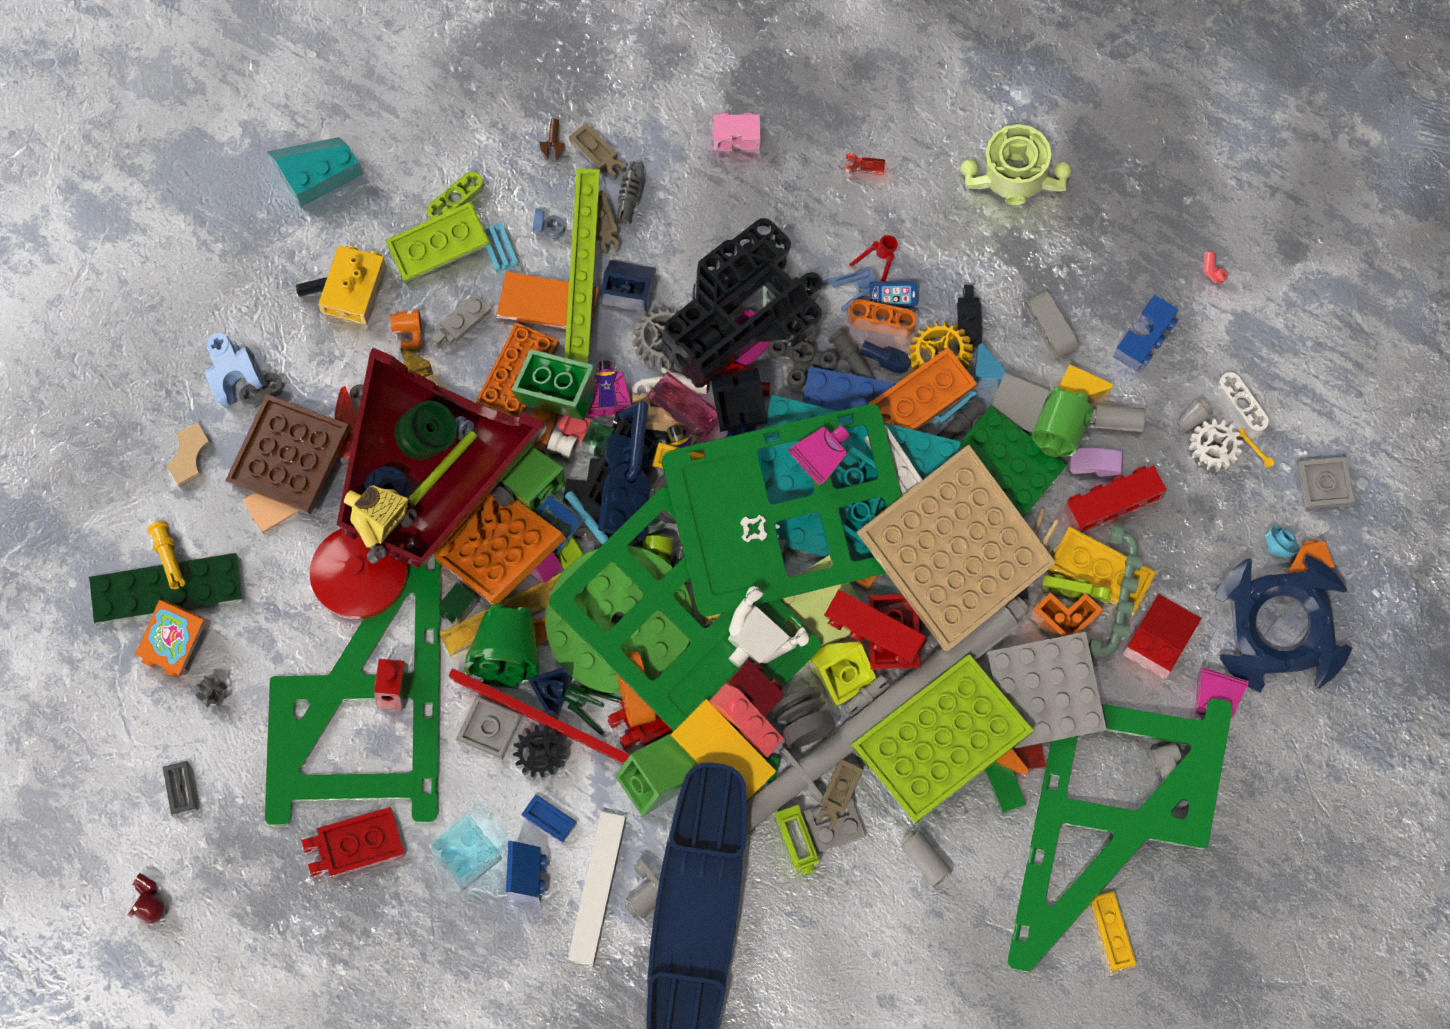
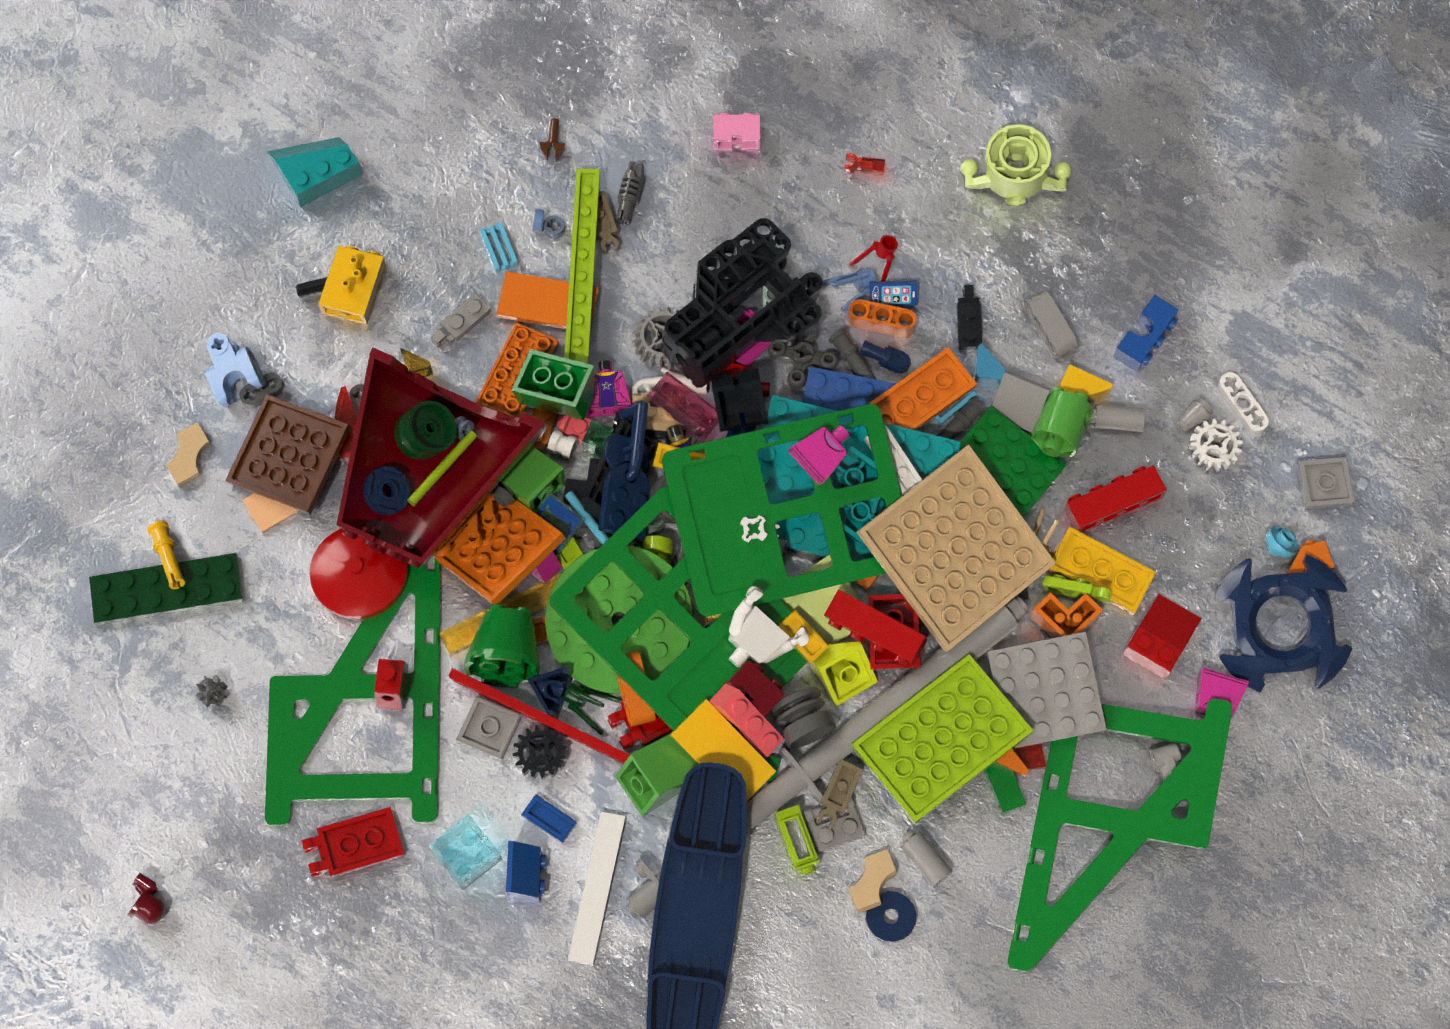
panel [135,600,210,678] -> none
dark grey tile [163,761,198,816] -> none
light yellow torso [344,486,417,564] -> none
lime tile [385,201,491,283] -> none
orange piece [390,309,423,351] -> none
lime beam [427,171,483,220] -> none
dark green brick [438,582,478,626] -> none
dark tan plate [569,123,625,180] -> none
dark blue slope [600,260,657,312] -> none
light grey pin [842,675,890,718] -> none
yellow gear [909,321,973,370] -> none
lavender slope [1070,448,1123,477] -> none
sand green bar [1089,523,1143,660] -> none
yellow tile [1090,891,1137,973] -> none
coral arm [1204,252,1228,284] -> none
yellow hinge [1237,428,1274,468] -> none
none -> yellow tile [778,610,829,664]
none -> tan tile [848,849,897,913]
none -> dark blue tile [865,891,917,943]

